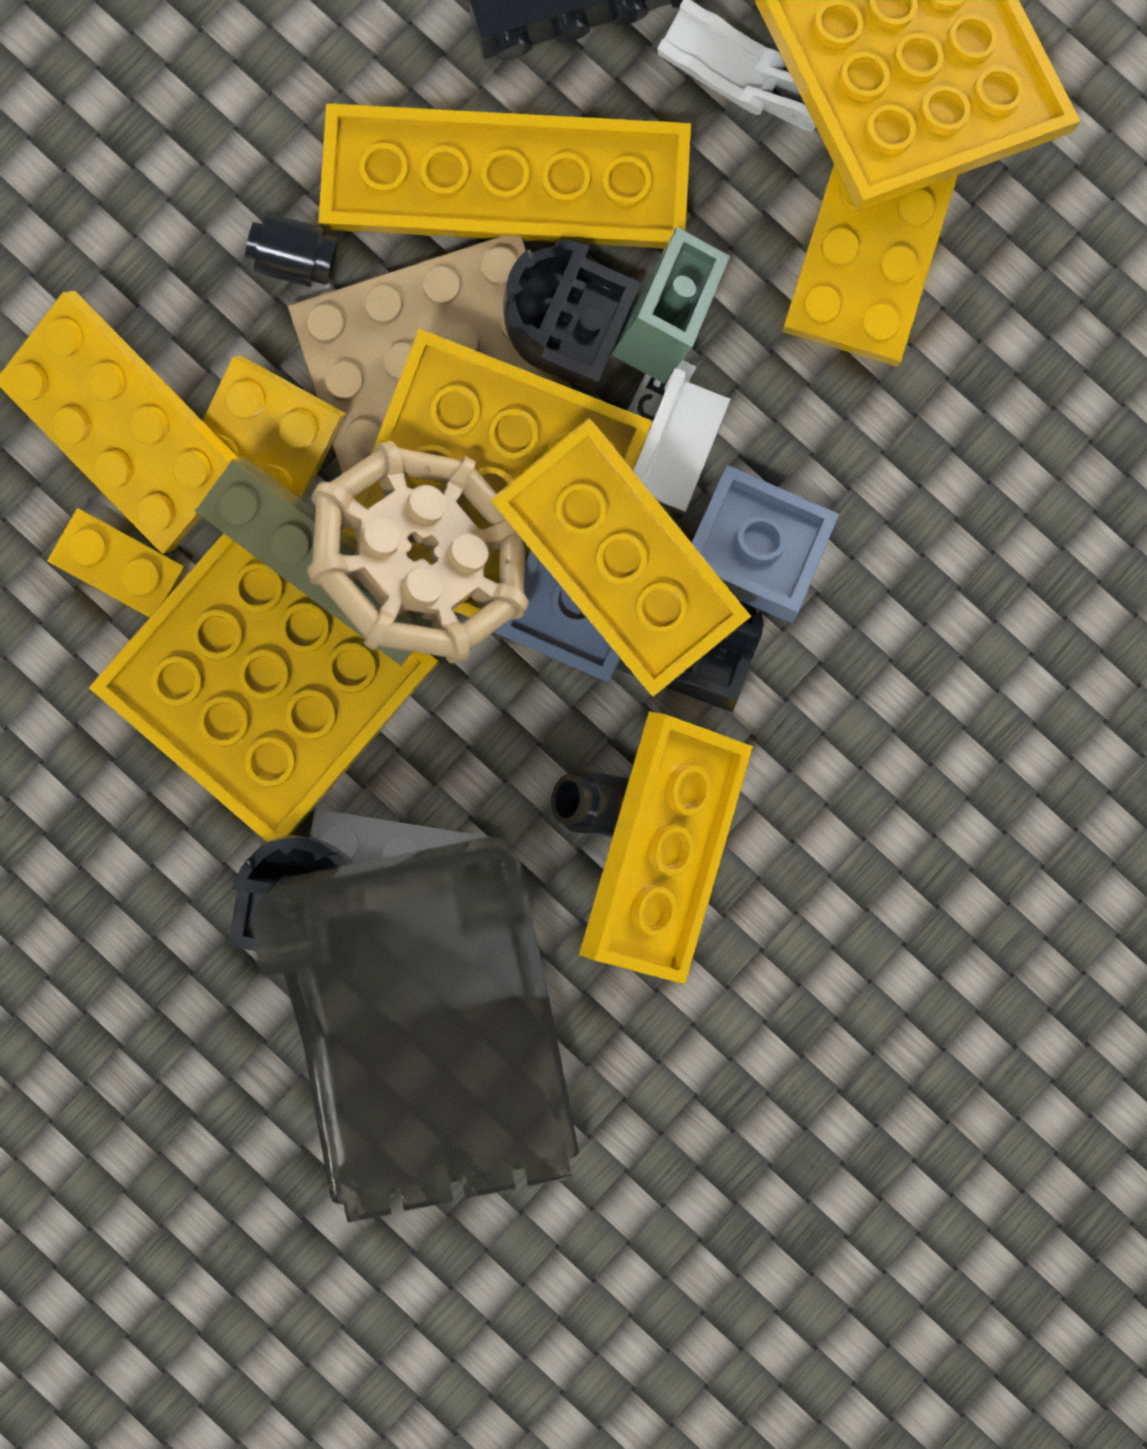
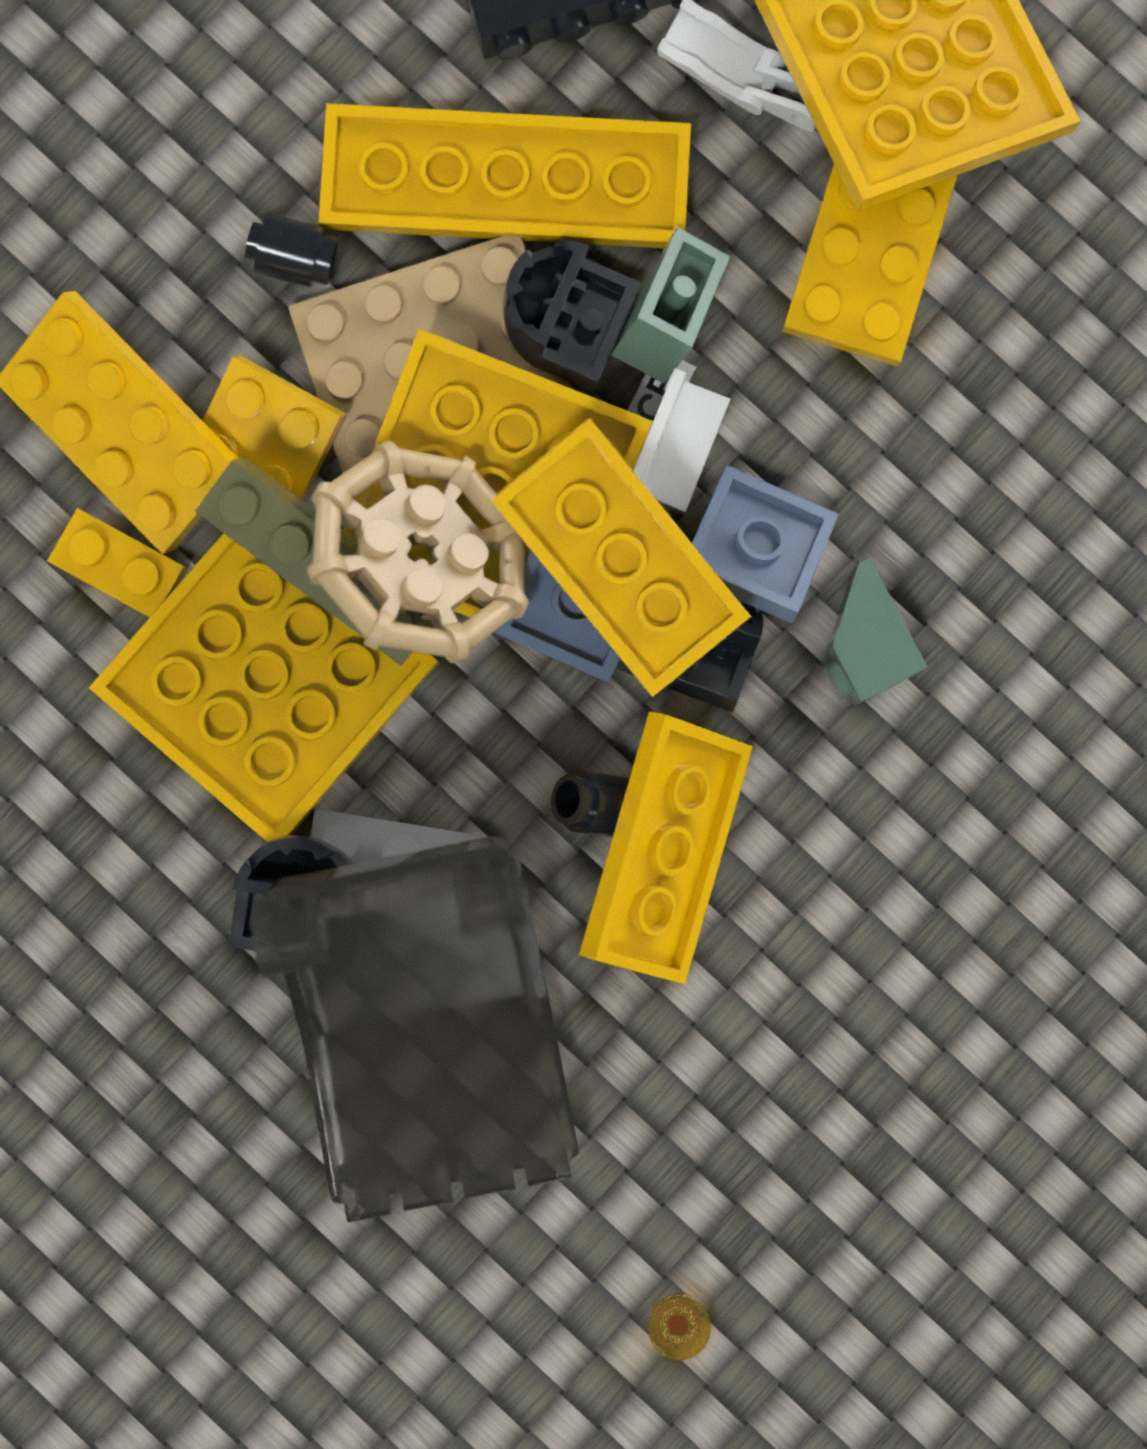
none -> clear yellow tile [648,1293,711,1360]
none -> sand green slope [824,557,928,707]

